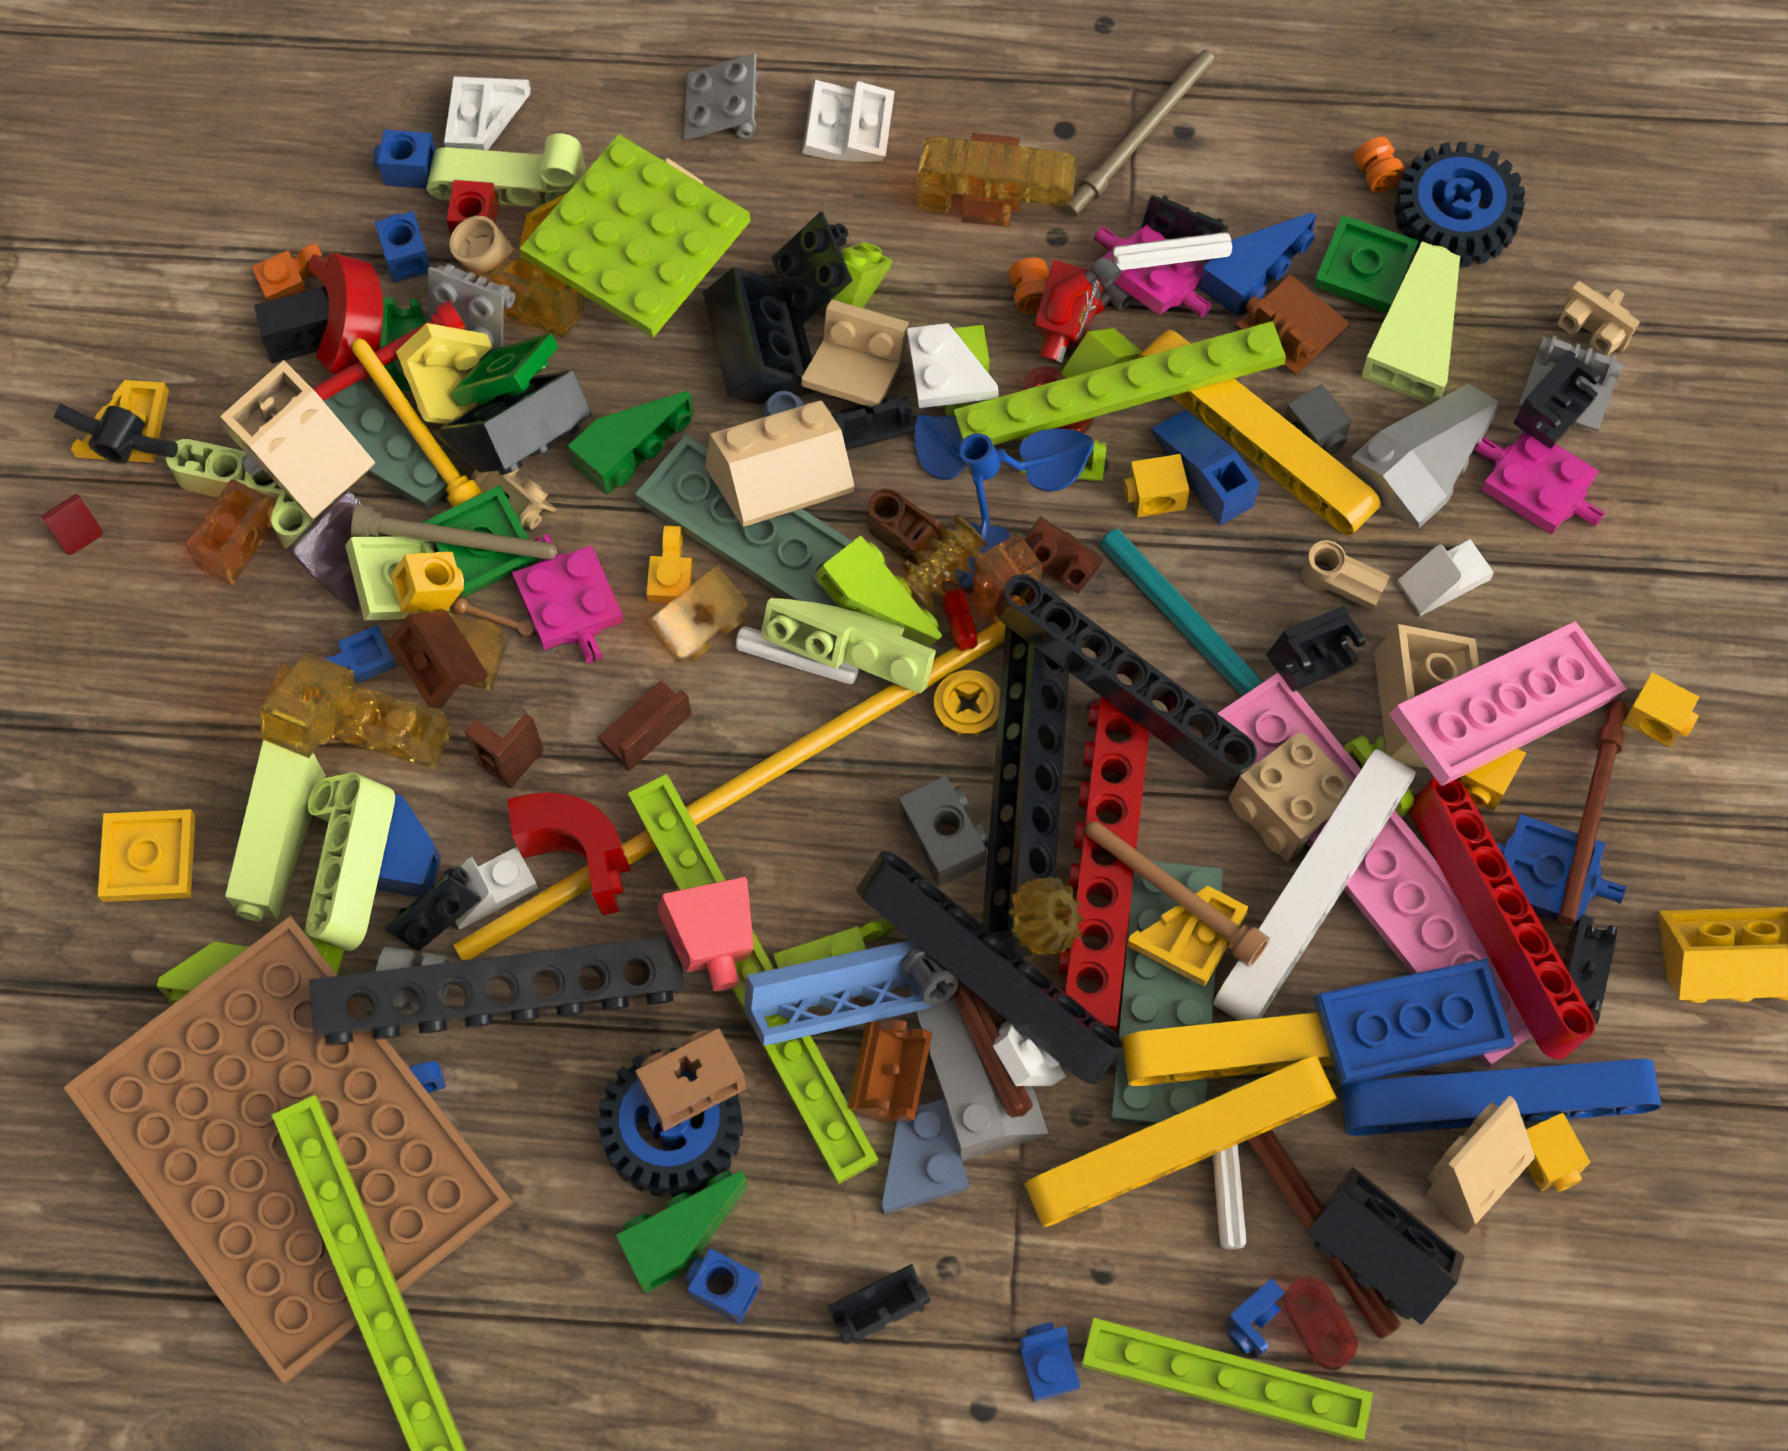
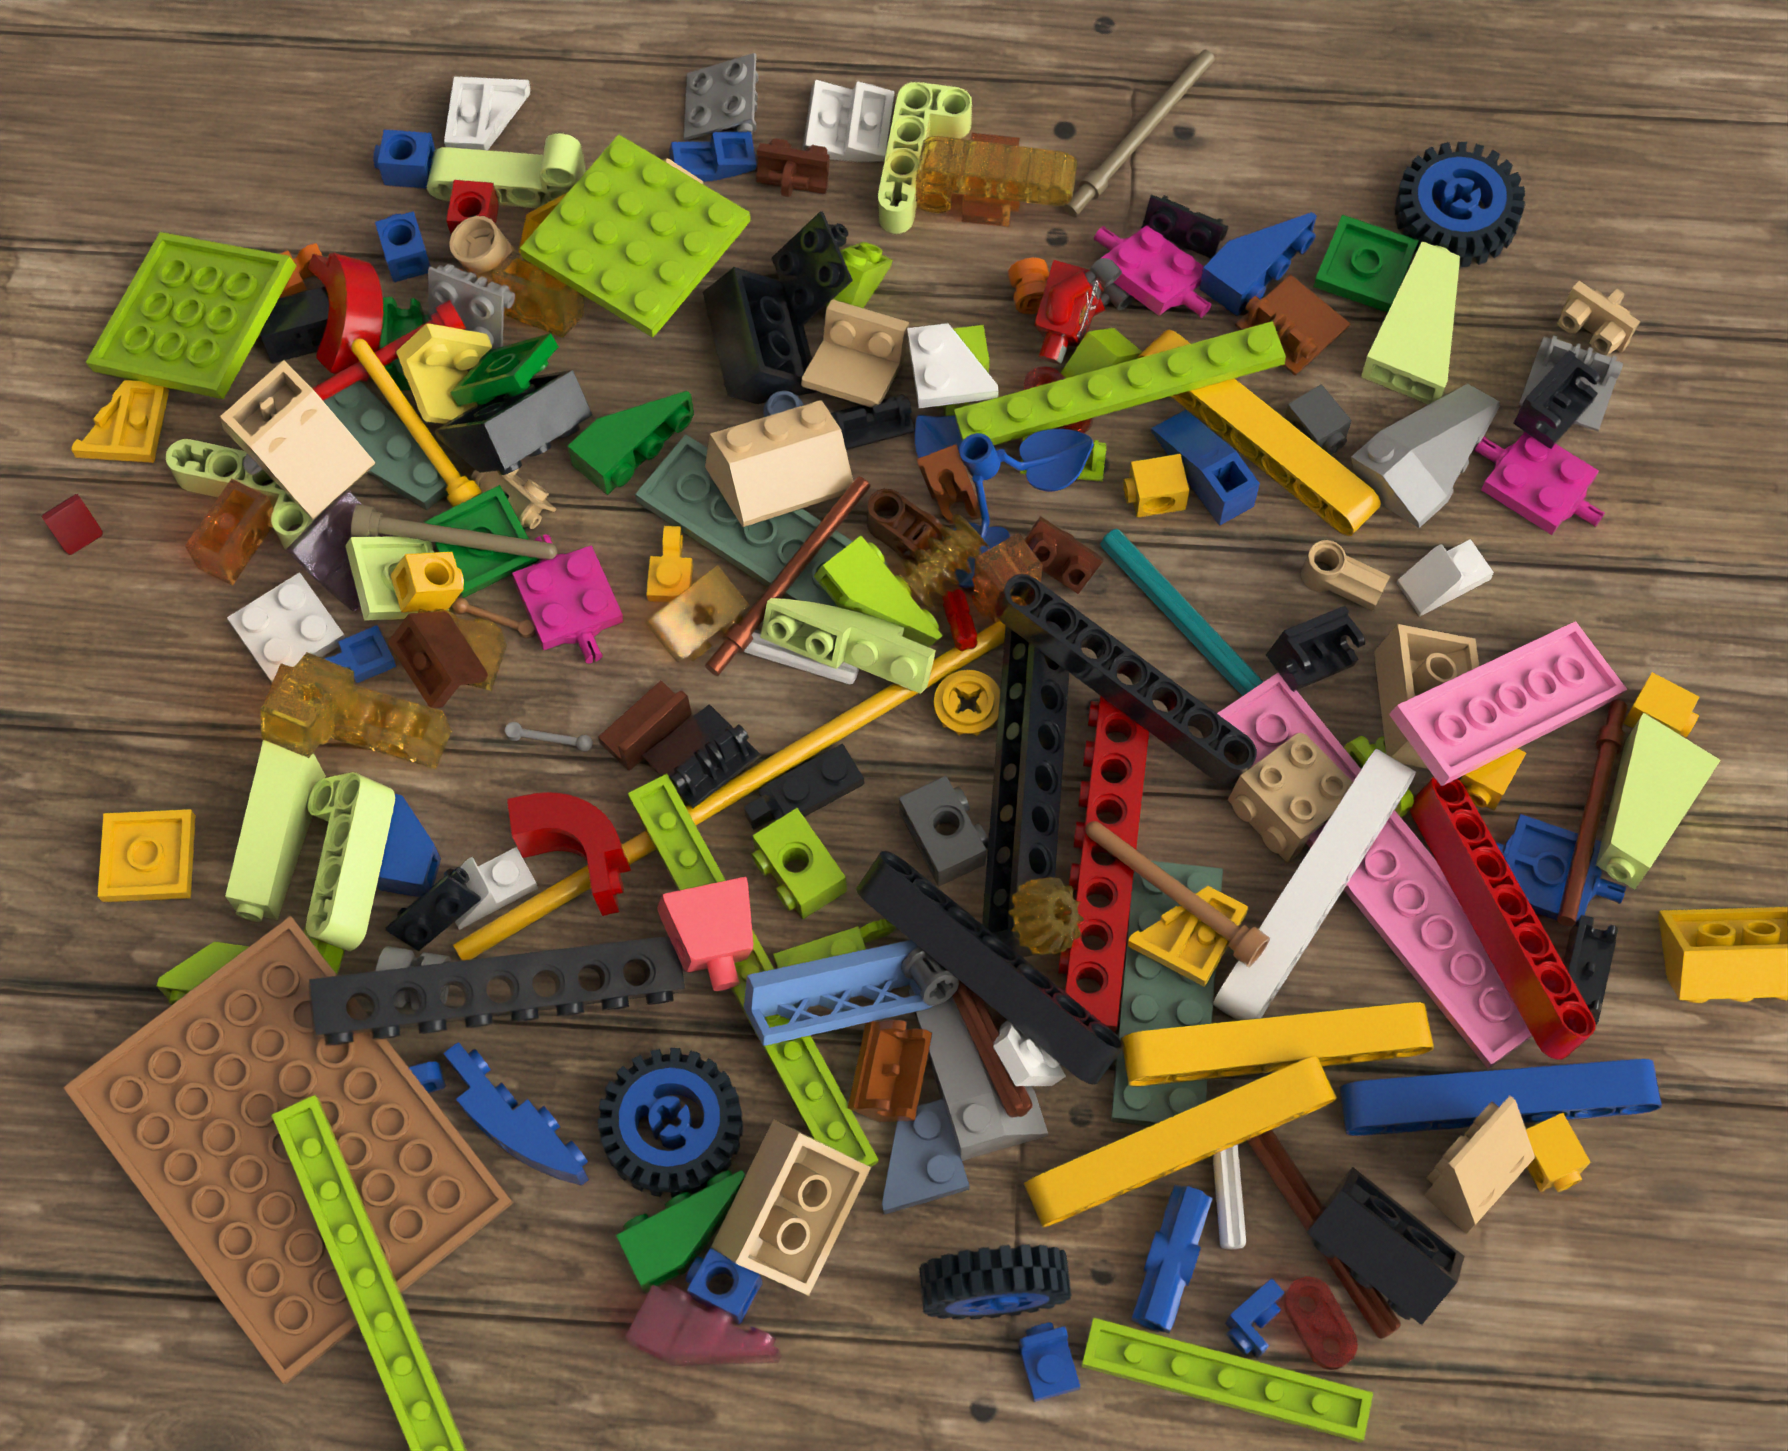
black piece [53,403,178,464] -> none
copper panel [465,714,544,789] -> none
medium nougat brick [636,1028,746,1131] -> none
black hinge [827,1264,931,1345] -> none
white axle [1112,232,1232,270] -> none
blue tile [1313,958,1515,1086] -> none
orange wheel [1353,136,1406,193] -> none
none -> lime plate [85,232,297,400]
none -> white plate [227,572,346,687]
none -> blue slope [444,1042,589,1186]
none -> light grey hinge [505,722,593,752]
none -> clear pink slope [626,1285,782,1366]
none -> black hinge [642,704,761,808]
none -> blue slope [669,132,757,182]
none -> copper bar [705,476,871,676]
none -> tan slope [711,1119,871,1296]
none -> black hinge [744,743,864,830]
none -> lime brick [751,808,847,919]
none -> copper hips [756,138,830,197]
none -> yellowish green beam [878,82,972,234]
none -> dark orange hinge [916,444,981,524]
none -> black wheel [919,1245,1071,1320]
none -> blue piece [1131,1185,1212,1333]
none -> yellowish green slope [1596,713,1721,890]

